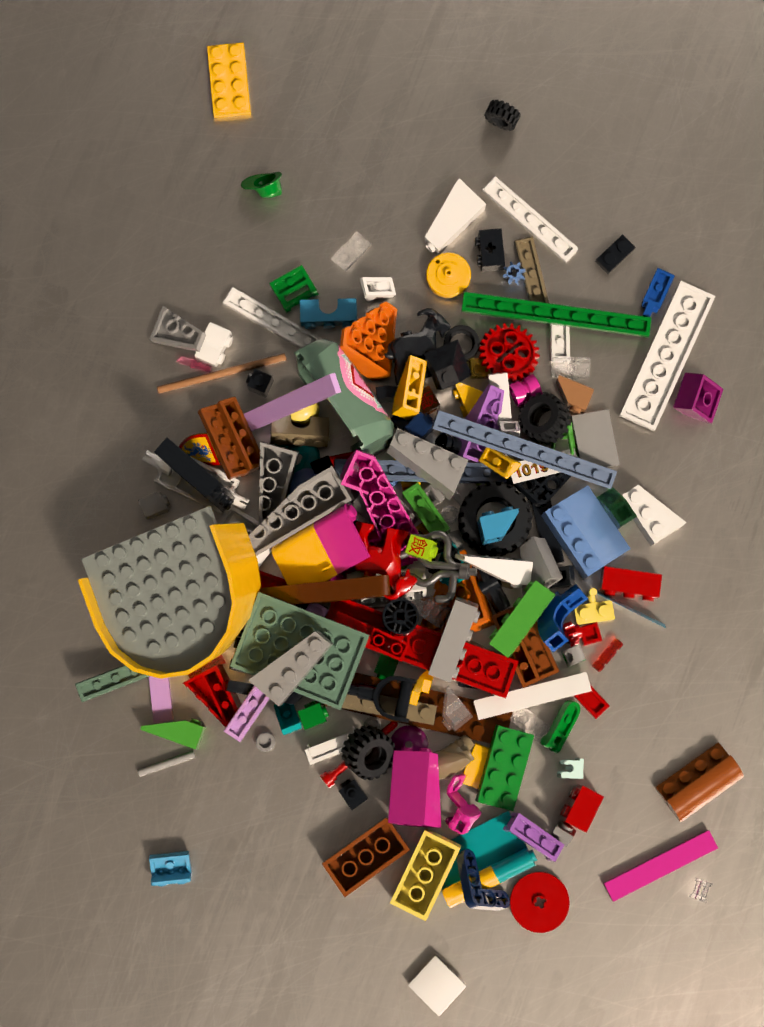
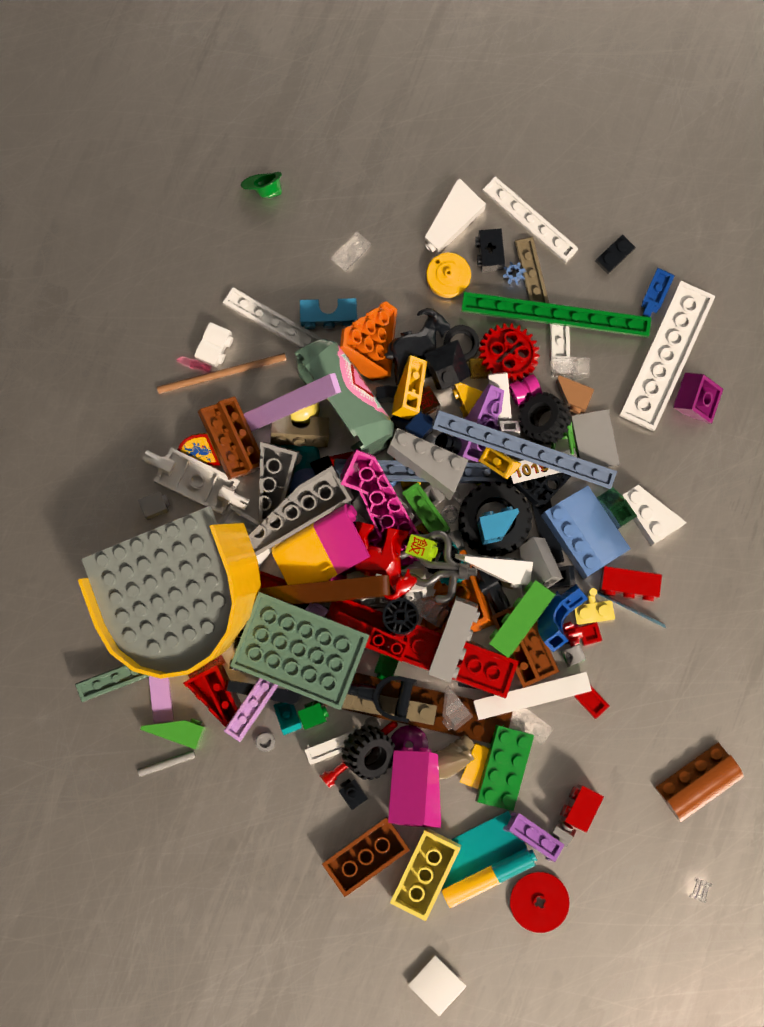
dark azure bracket [149,851,192,887] -> none
light grey wing [150,306,206,352] -> none
black window [154,437,235,512] -> none
yellow plate [207,42,251,118] -> none
black brick [246,369,274,398] -> none
light grey wedge [248,631,333,706] -> none
green plate [269,265,319,313] -> none
white slope [360,277,396,302] -> none
yellow slope [409,670,434,706] -> none
dark pink piece [445,773,482,835] -> none
dark blue beam [457,849,510,911] -> none
black tyre [484,99,521,131] -> none
green plate [541,700,580,754] -> none
light aqua hinge [557,758,584,779] -> none
clear red axle [592,638,623,672] -> none
dark pink tile [603,830,718,902] -> none

